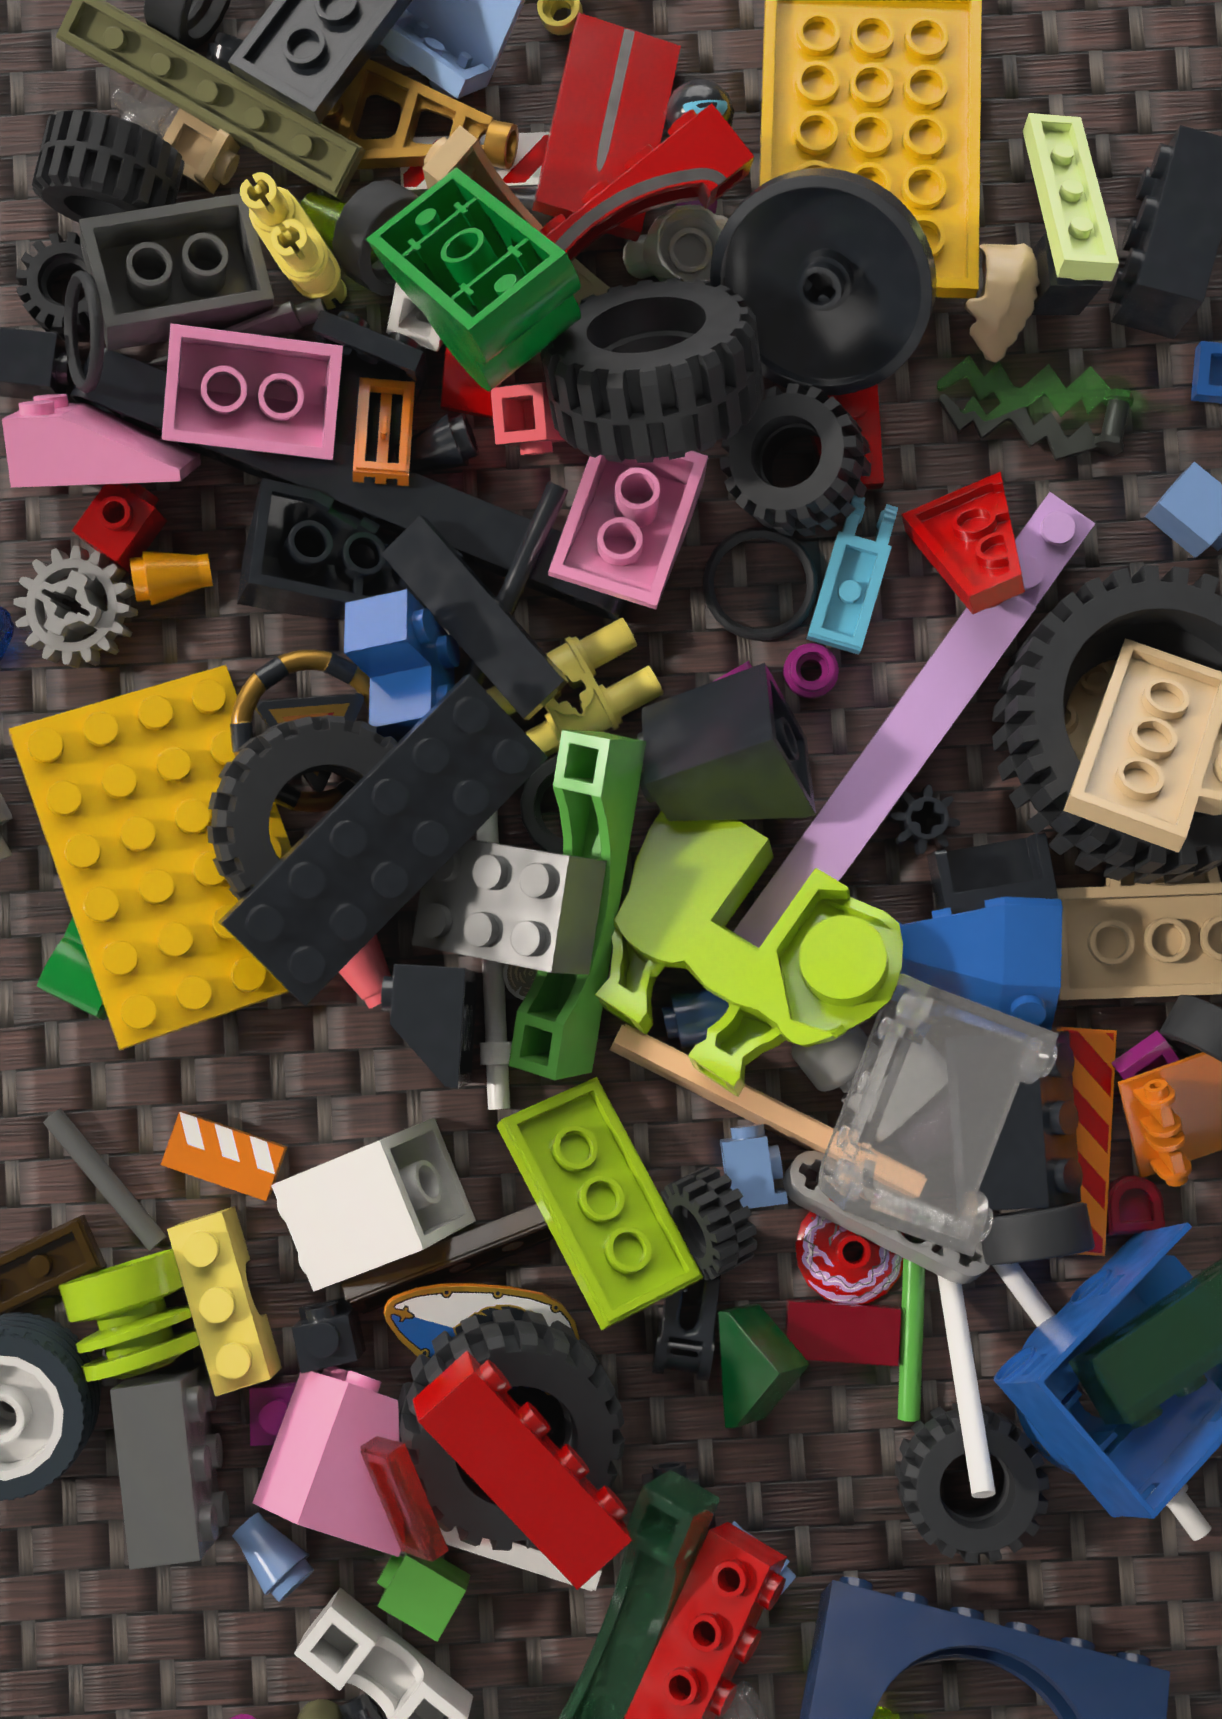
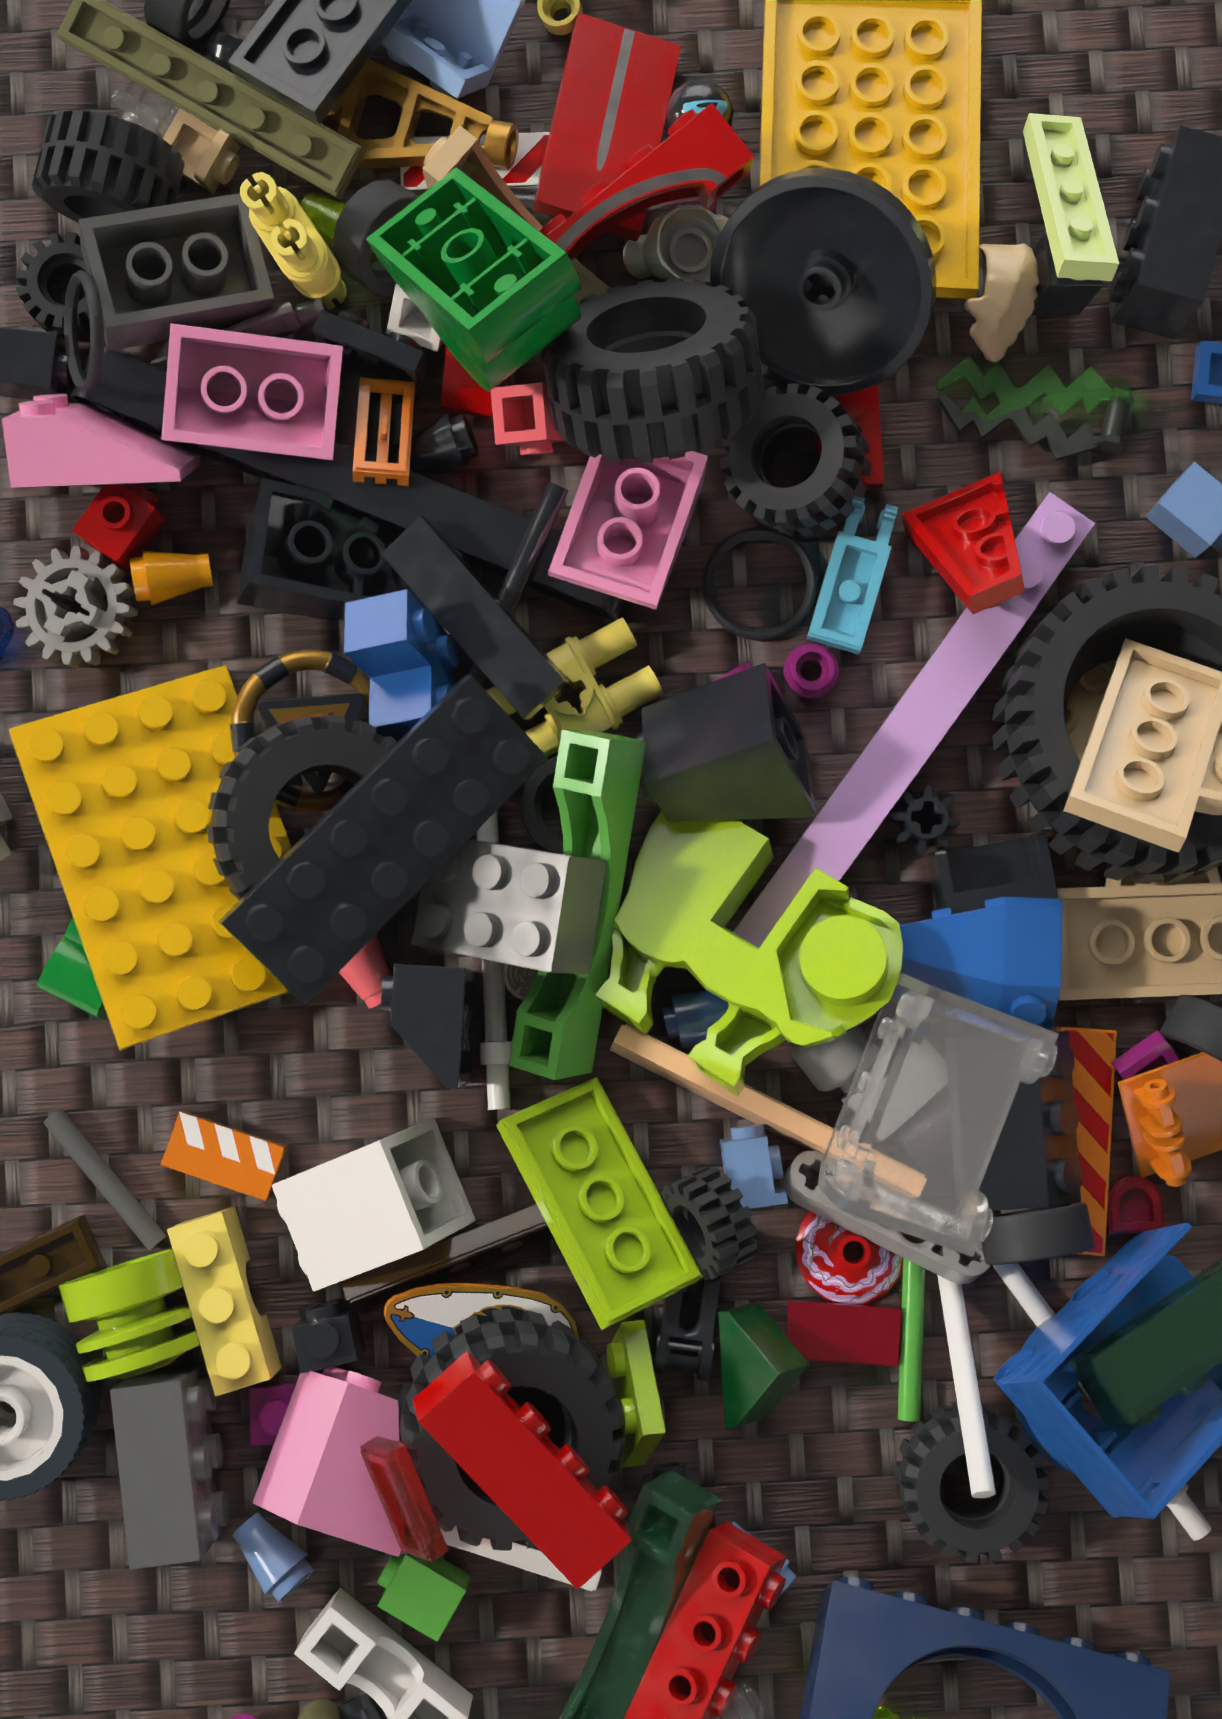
none -> lime wing [607,1320,666,1468]

